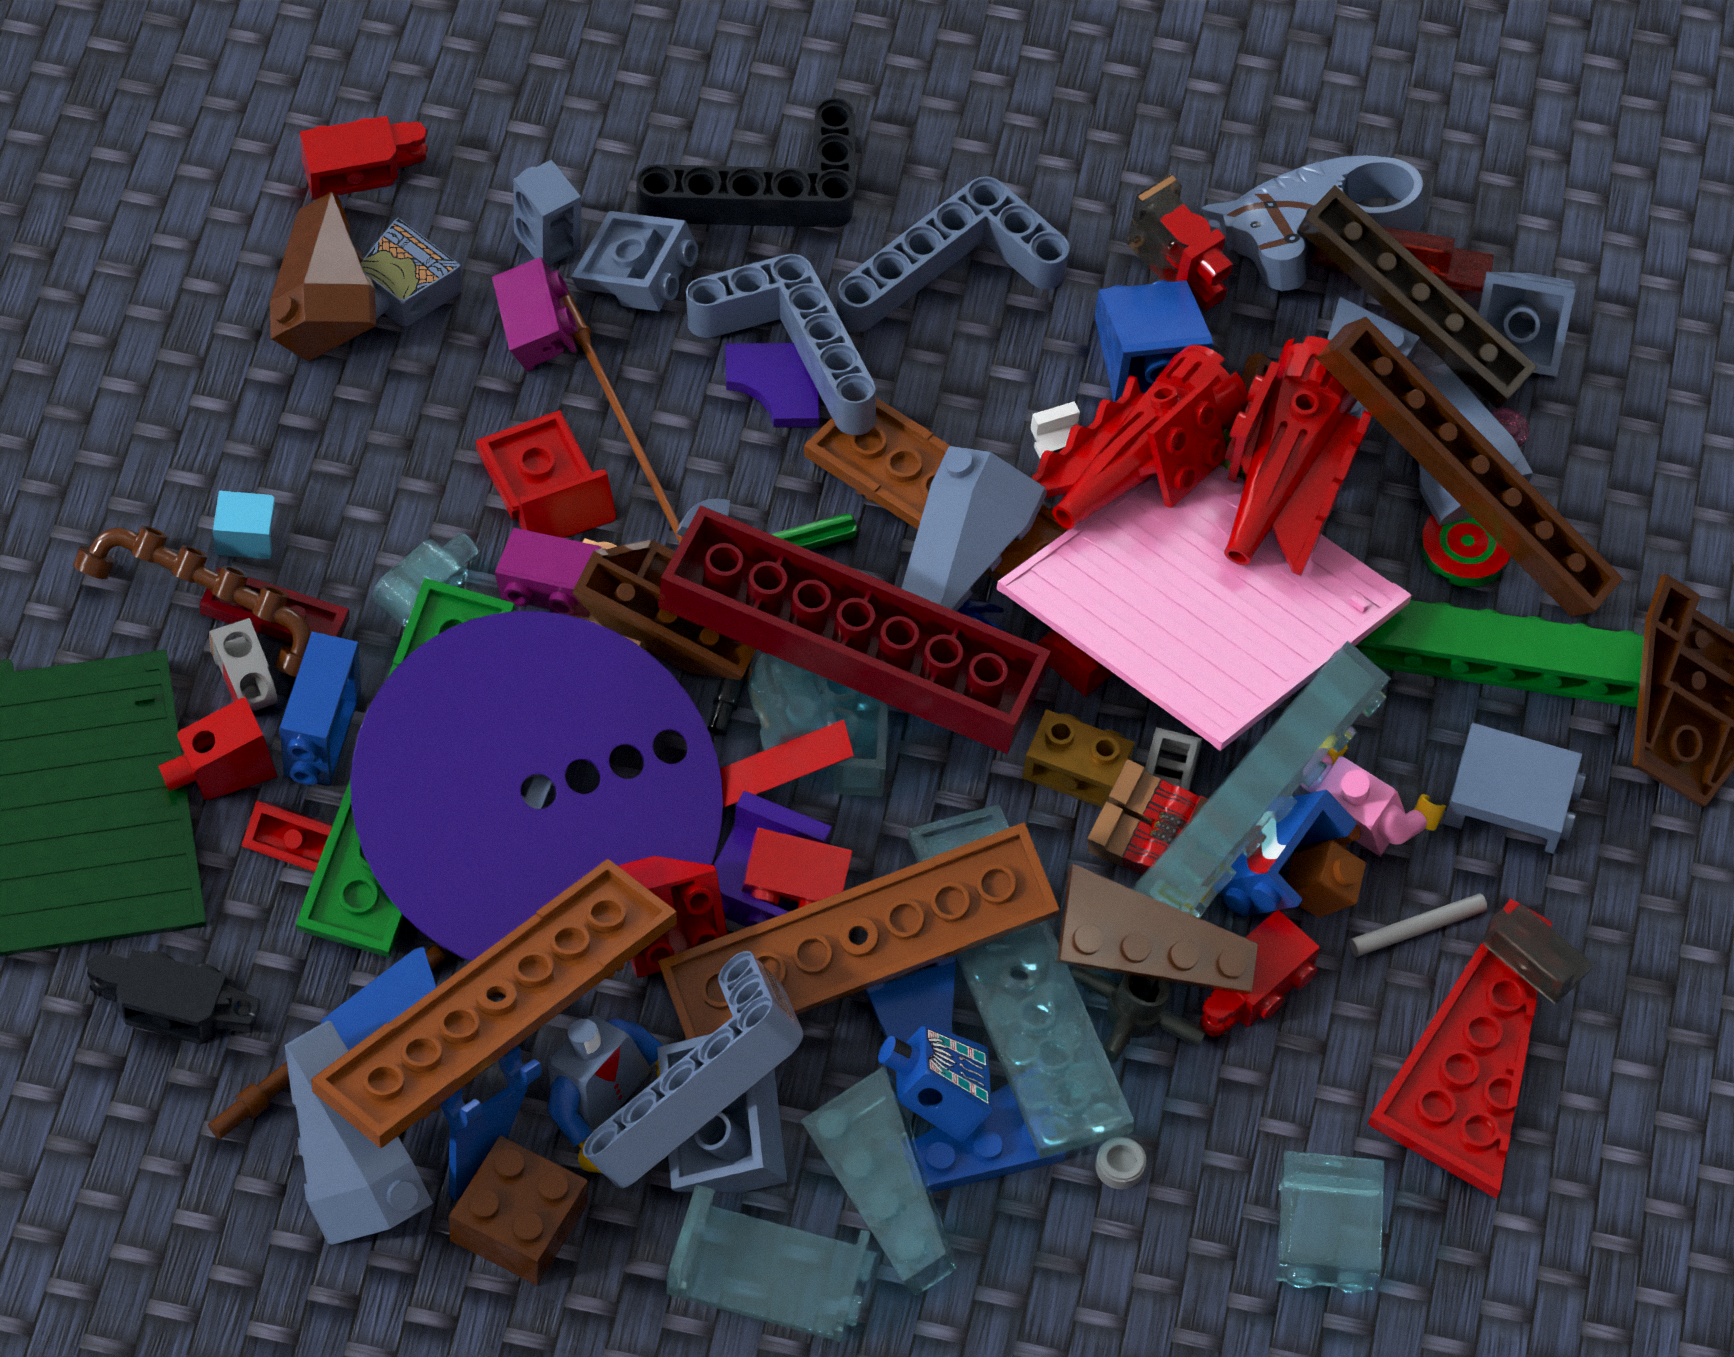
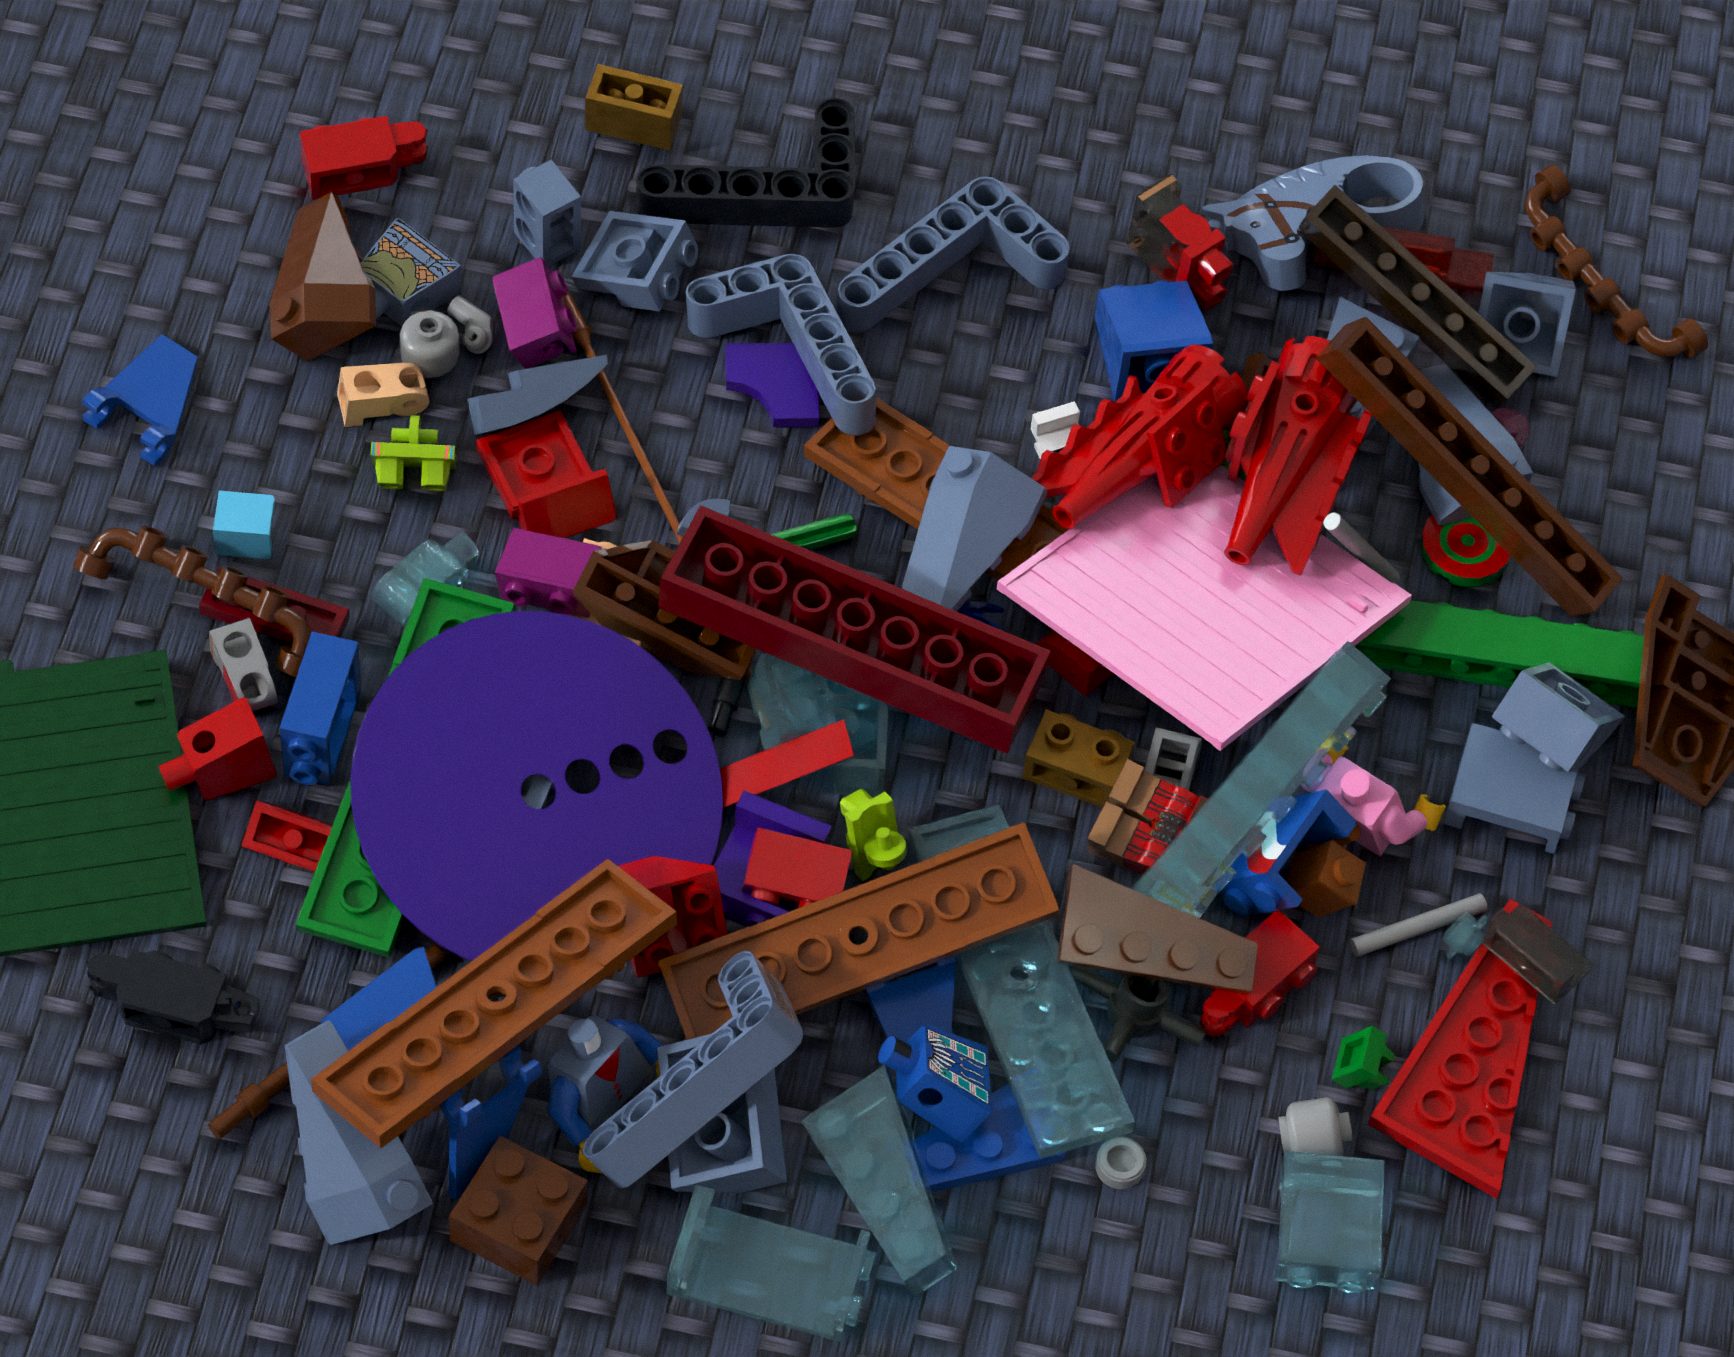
none -> blue flag [82,334,198,466]
none -> light nougat leg [337,363,430,427]
none -> lime hips [370,415,457,492]
none -> light grey head [400,310,460,378]
none -> light grey arm [447,295,494,354]
none -> sand blue slope [468,355,608,435]
none -> pearl gold brick [585,64,683,151]
none -> lime hips [840,789,907,881]
none -> light grey head [1279,1097,1353,1166]
none -> light grey bar [1324,513,1400,584]
none -> green tile [1332,1026,1395,1090]
none -> clear light blue plate [1441,911,1489,959]
none -> sand blue slope [1492,662,1626,772]
none -> reddish brown bar [1525,164,1708,358]

